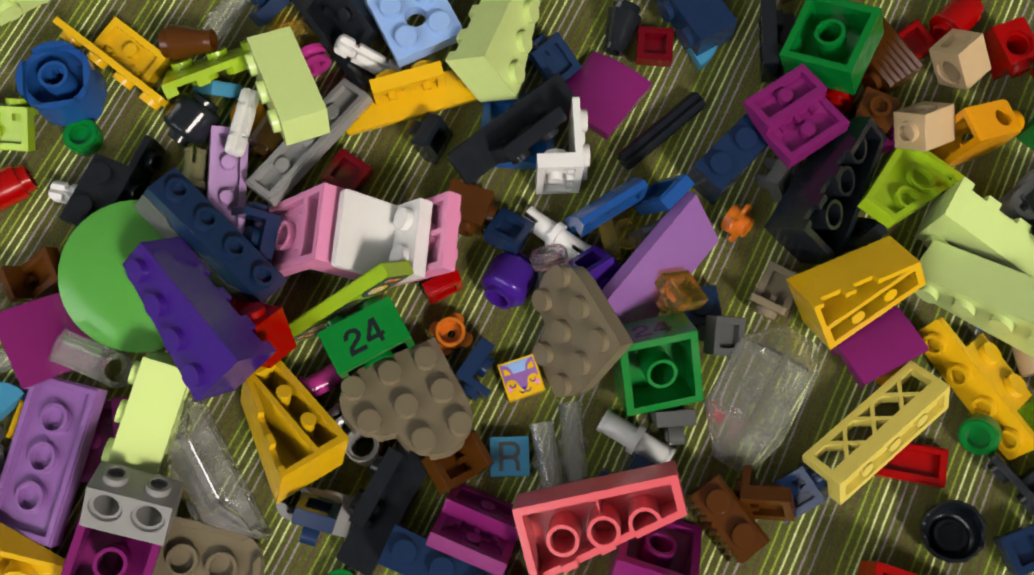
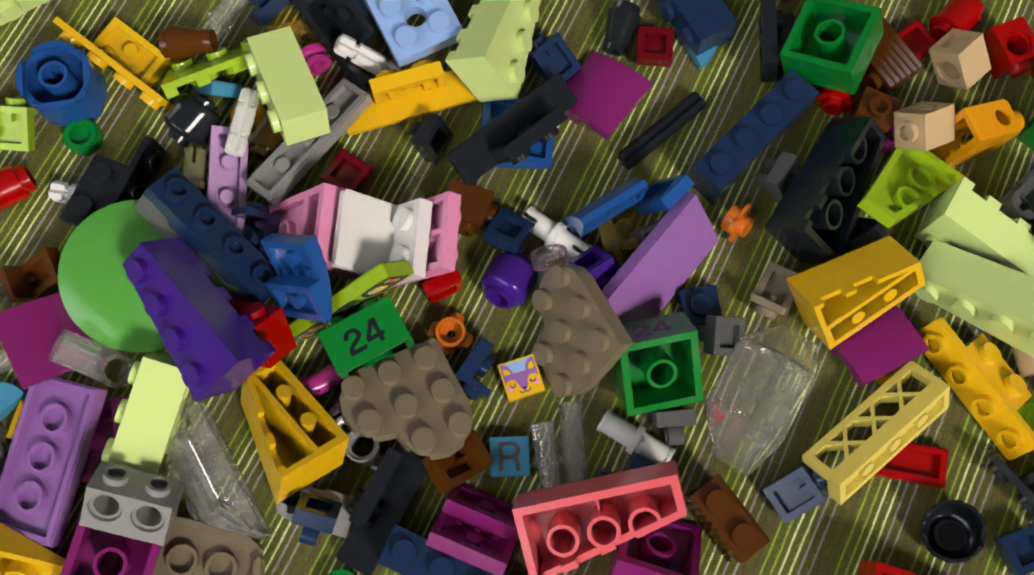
white bracket [535,96,590,195] -> none
clear yellow tile [655,270,709,315] -> none
reddish brown bracket [735,465,796,522] -> none
magenta slope [743,63,850,169] -> none
green tile [958,414,1003,455] -> none
none -> blue slope [260,233,332,323]

